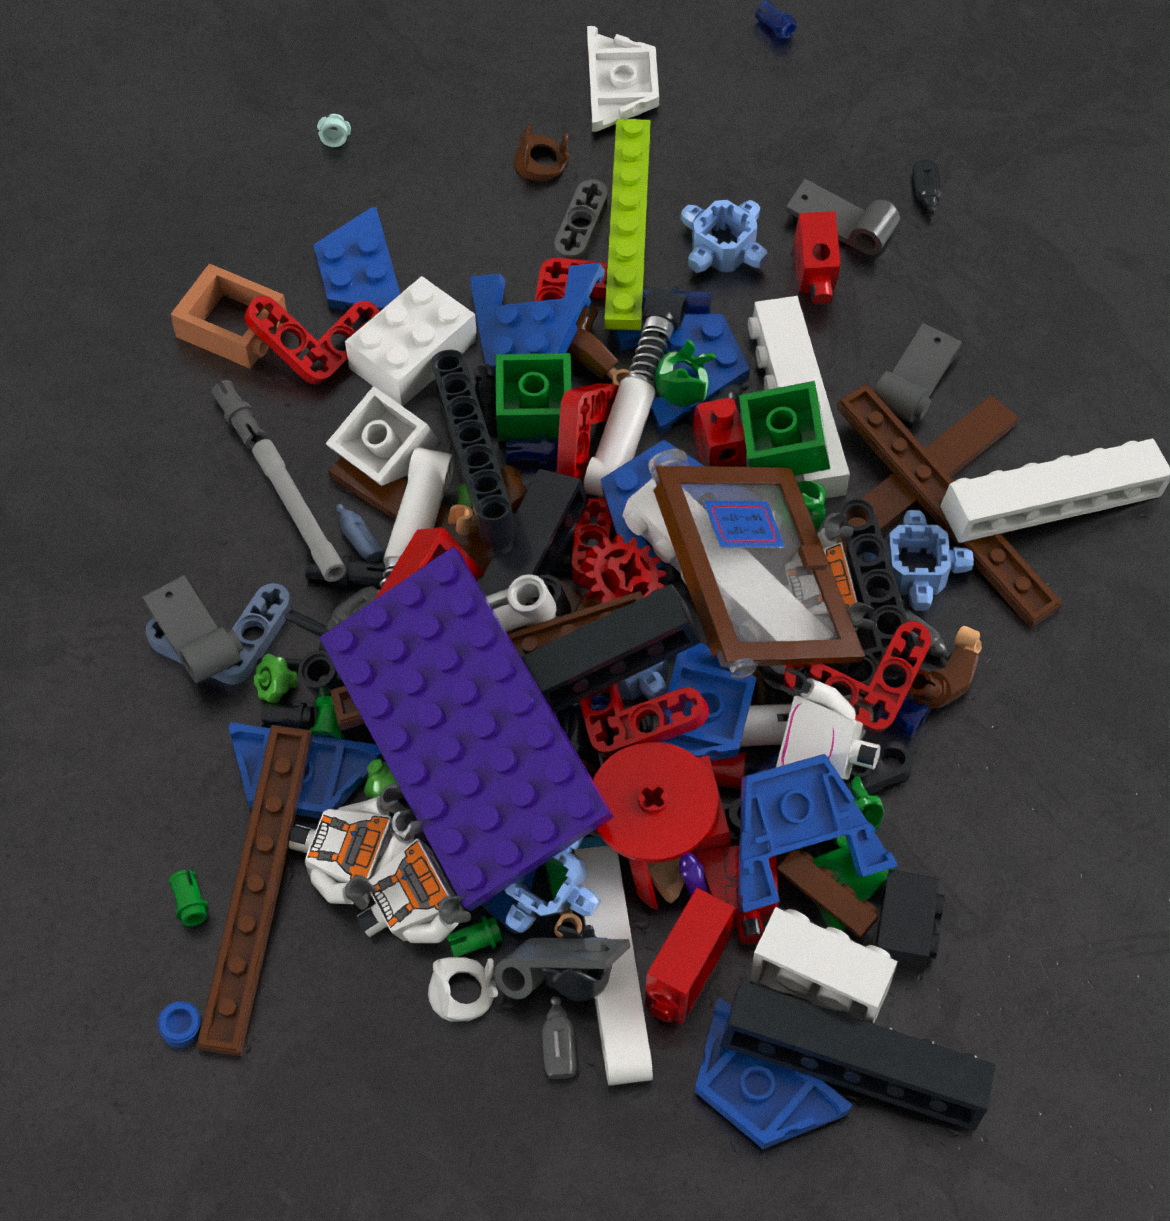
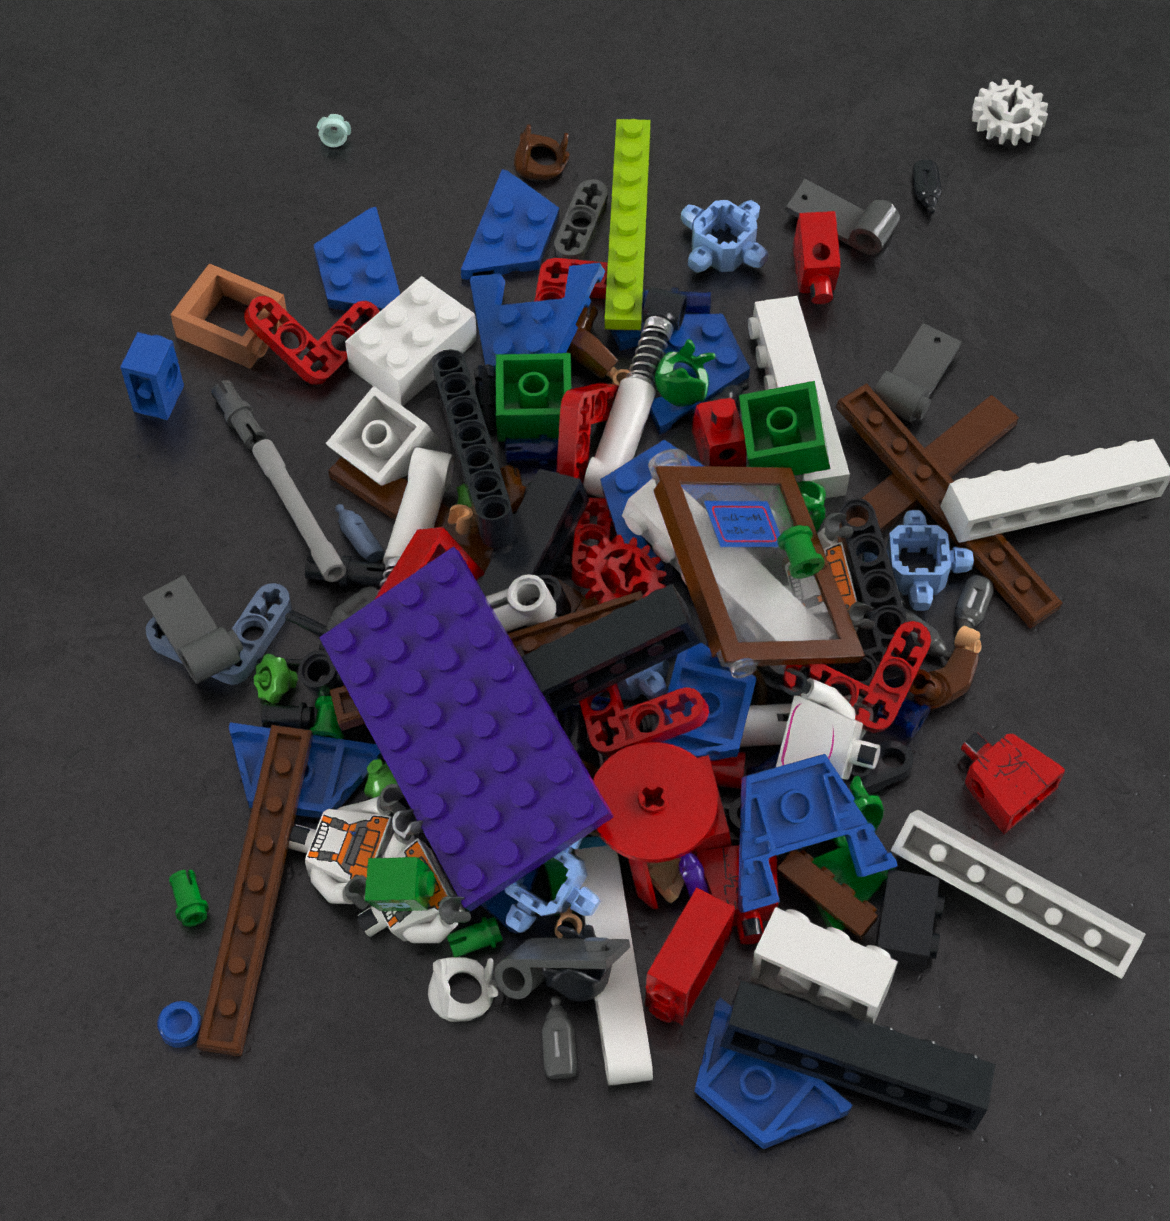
white wing [587,26,659,132] -> none
clear blue pin [755,0,797,38] -> none
none -> blue brick [120,332,184,420]
none -> green brick [364,857,435,911]
none -> blue wing [461,169,559,280]
none -> green bush [777,525,825,579]
none -> white brick [891,810,1146,979]
none -> dark grey piece [955,575,994,635]
none -> red torso [961,732,1065,834]
none -> white gear [972,79,1048,145]

